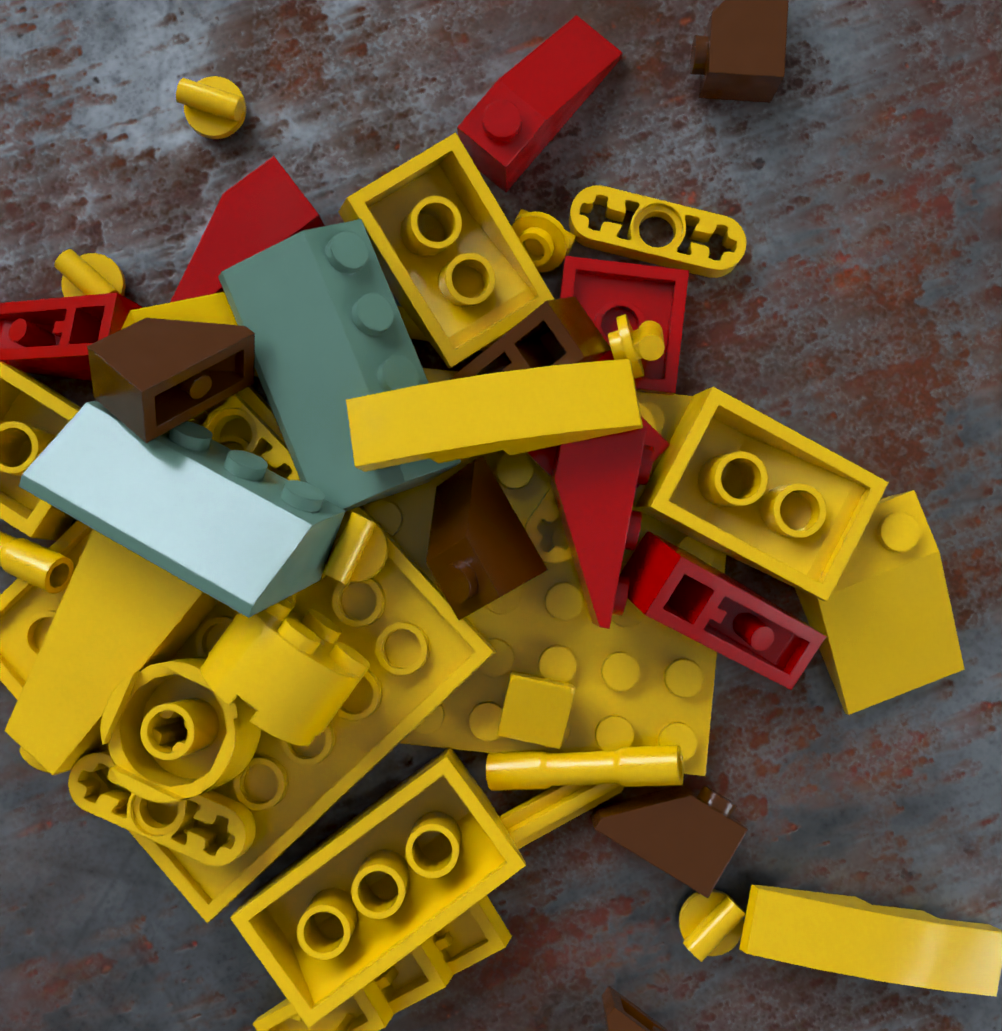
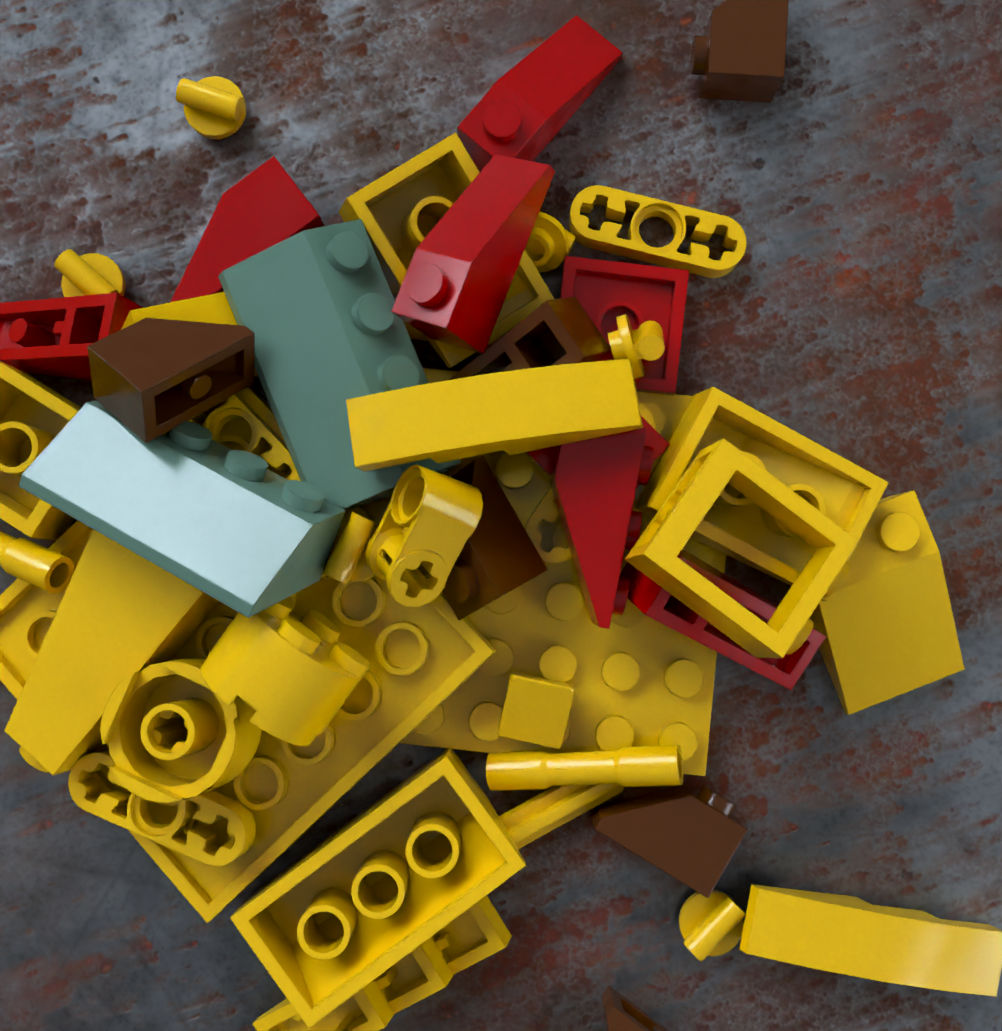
none -> yellow piece [365,464,483,607]
none -> red slope [391,154,555,354]
none -> yellow window [624,438,859,658]

